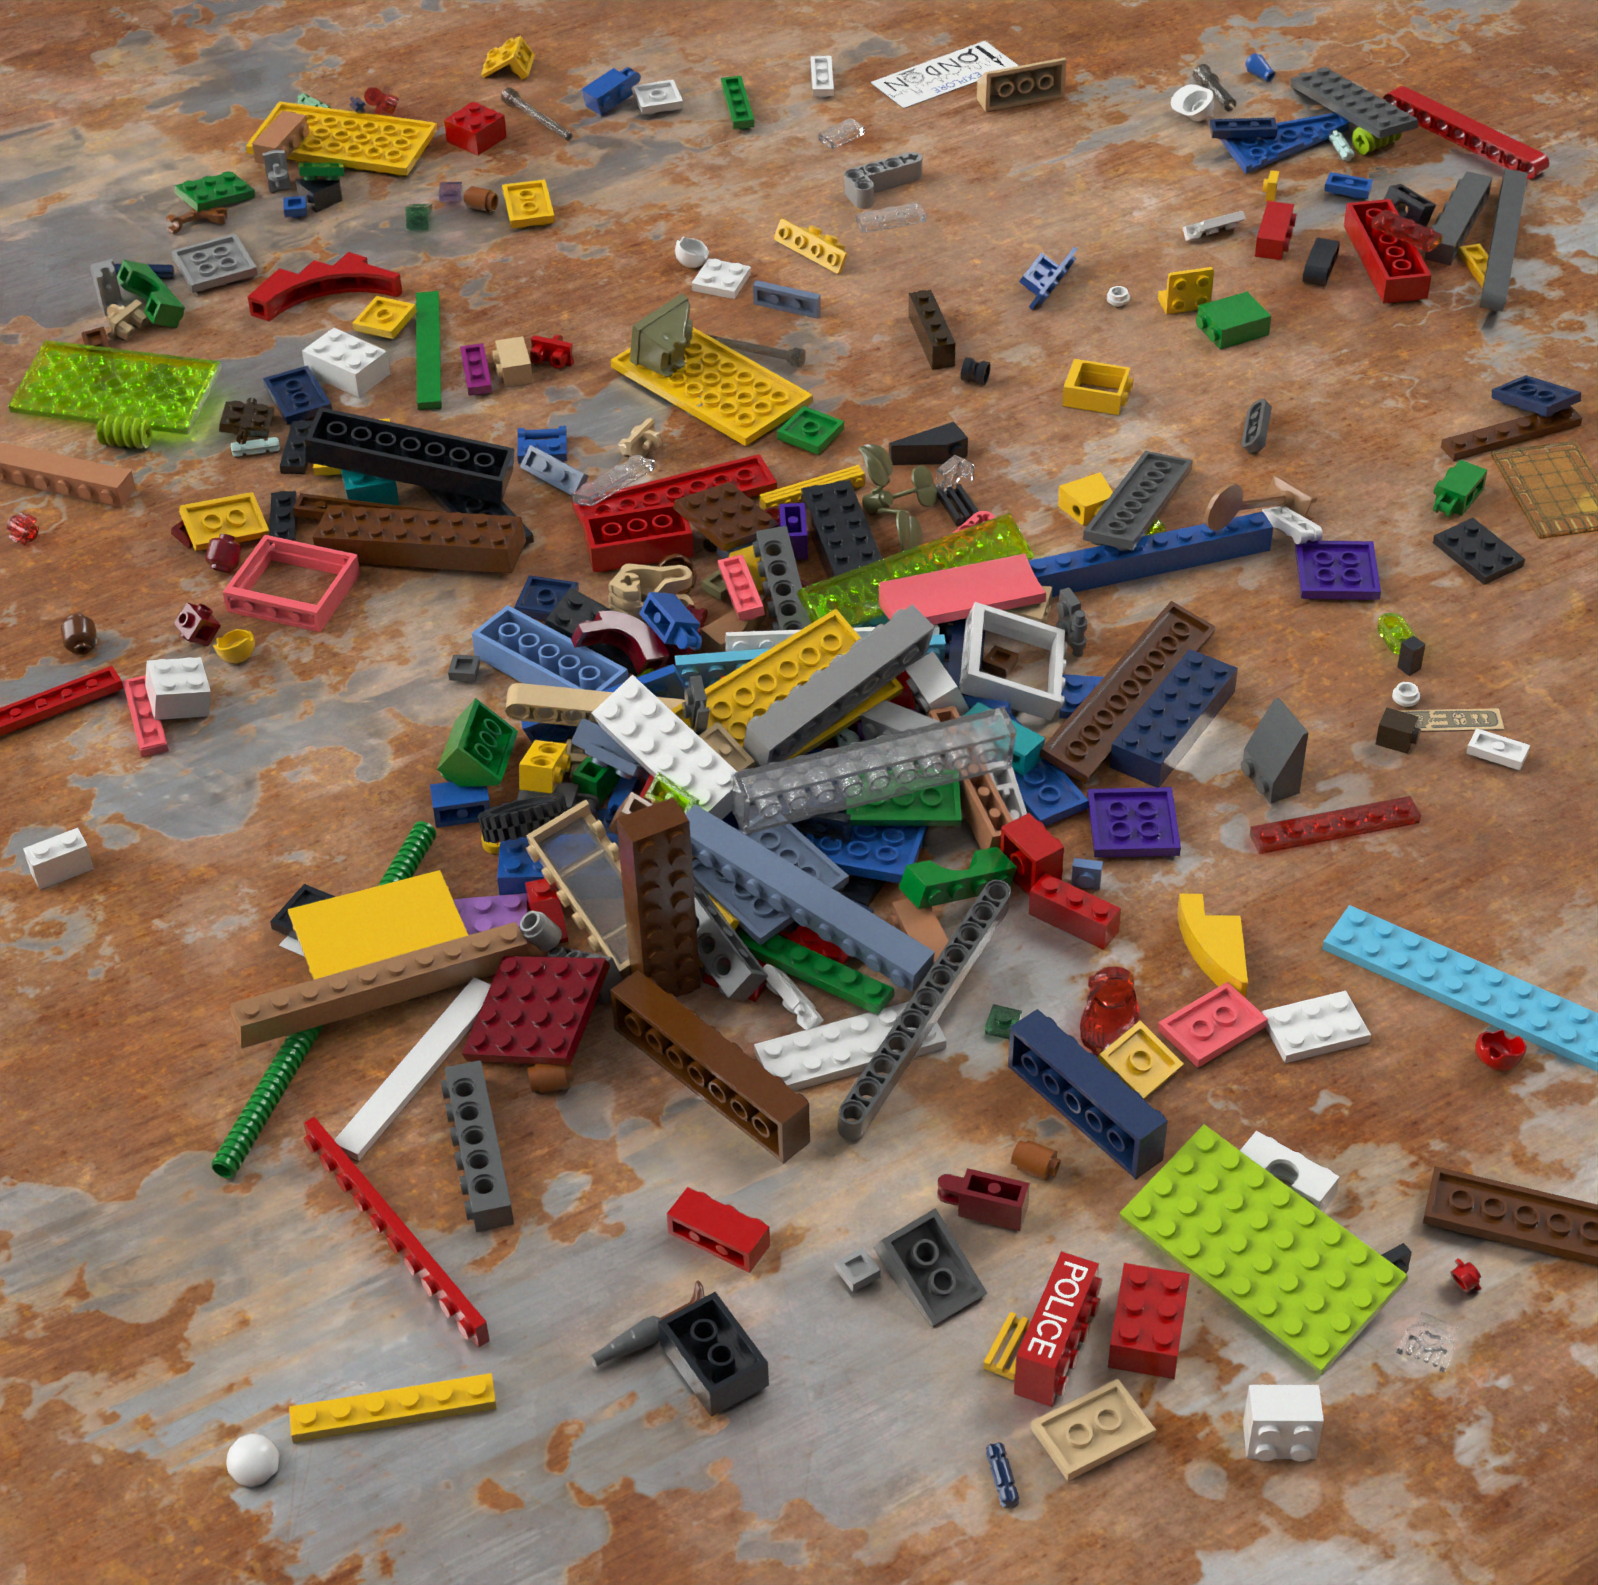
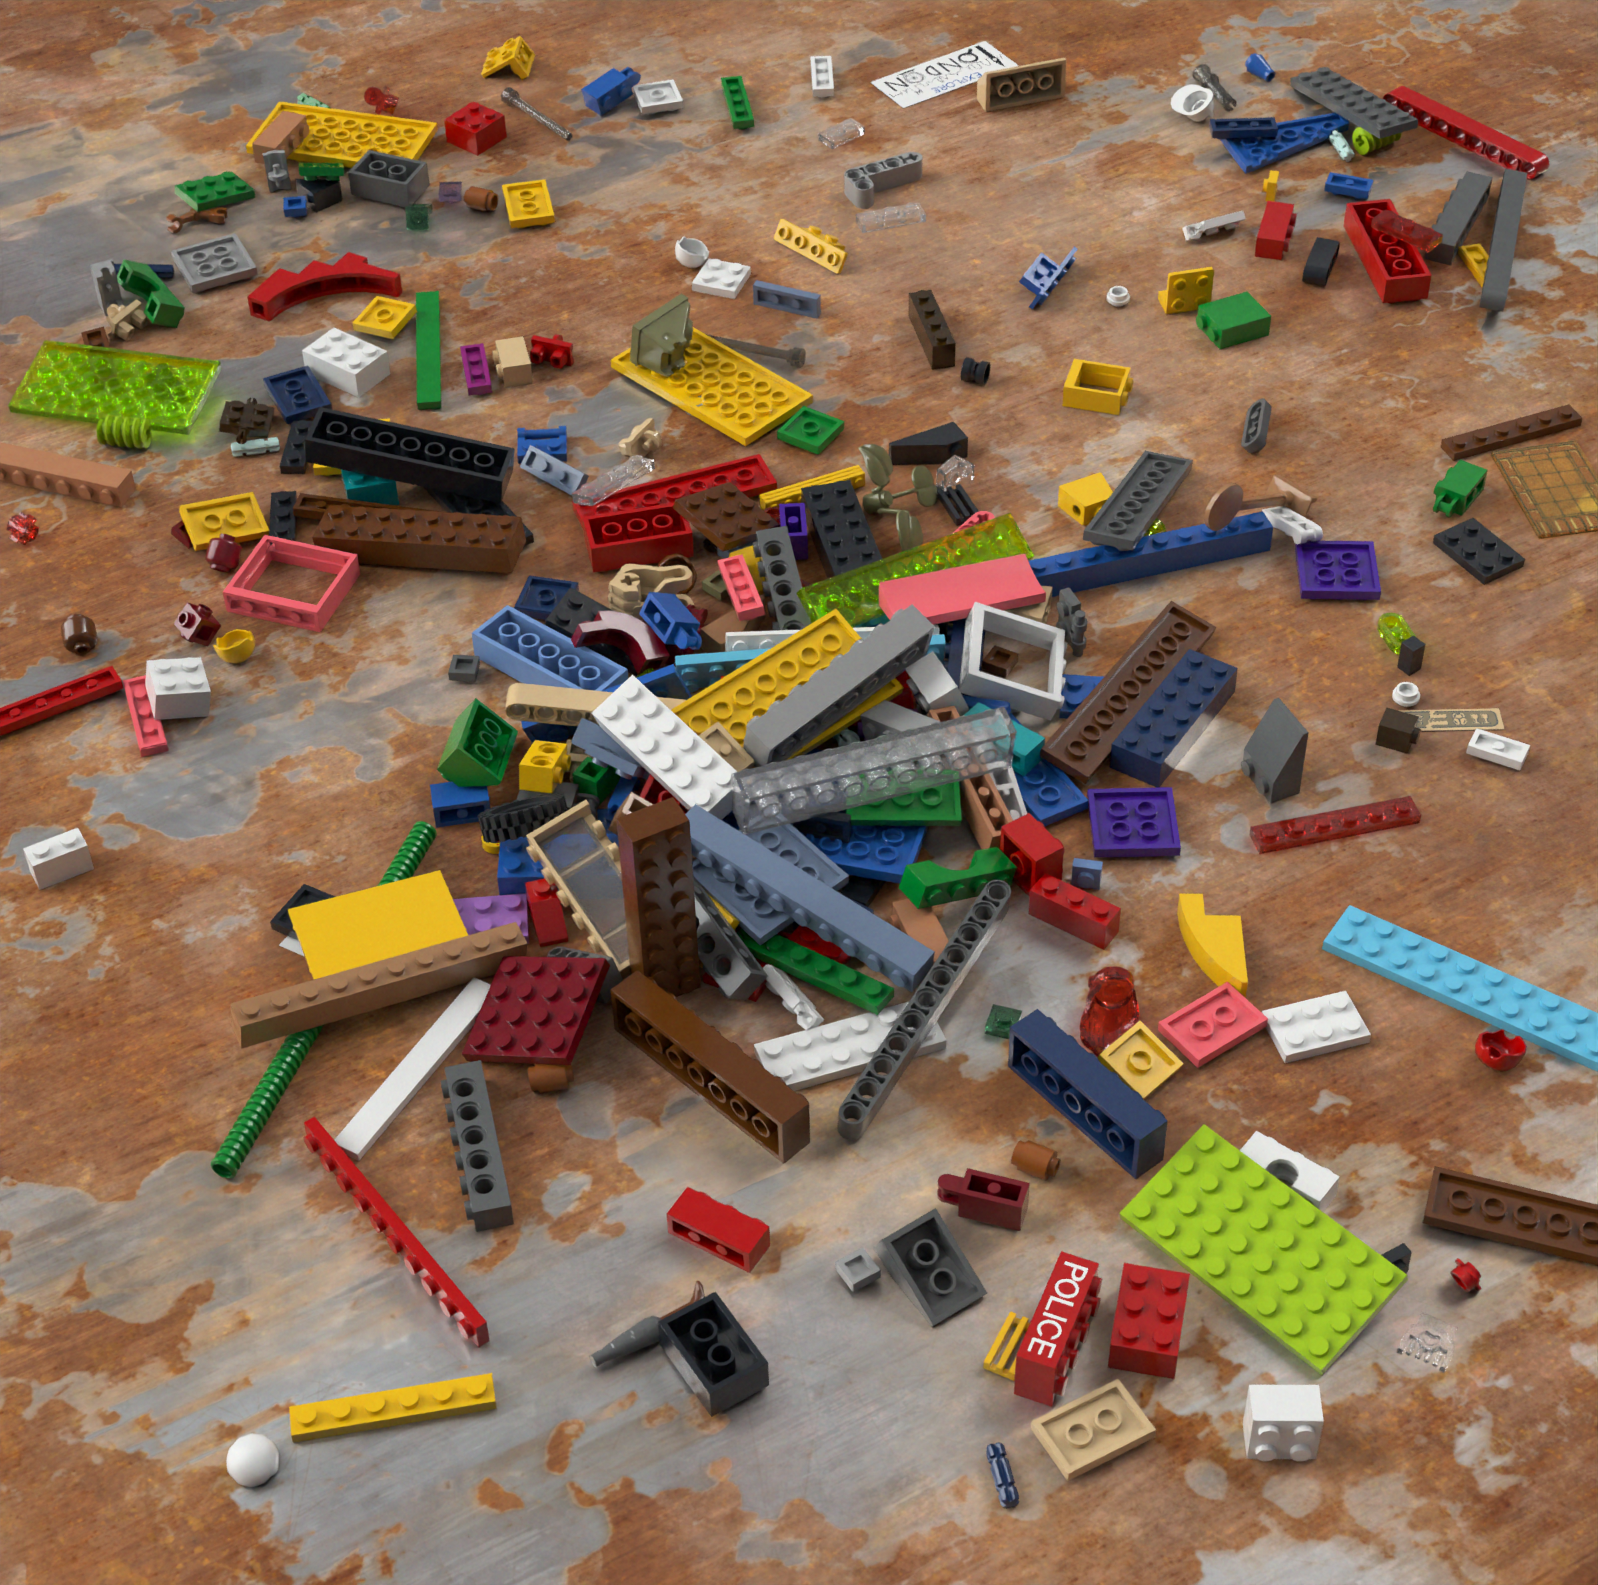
dark blue axle [349,96,366,113] -> none
light grey brick [520,911,562,951] -> none
clear neon green slope [644,772,700,814] -> none
dark grey plate [682,675,710,736] -> none
black brick [1384,184,1436,232] -> none
dark blue plate [1492,375,1581,417] -> none
none -> dark grey brick [348,150,430,208]

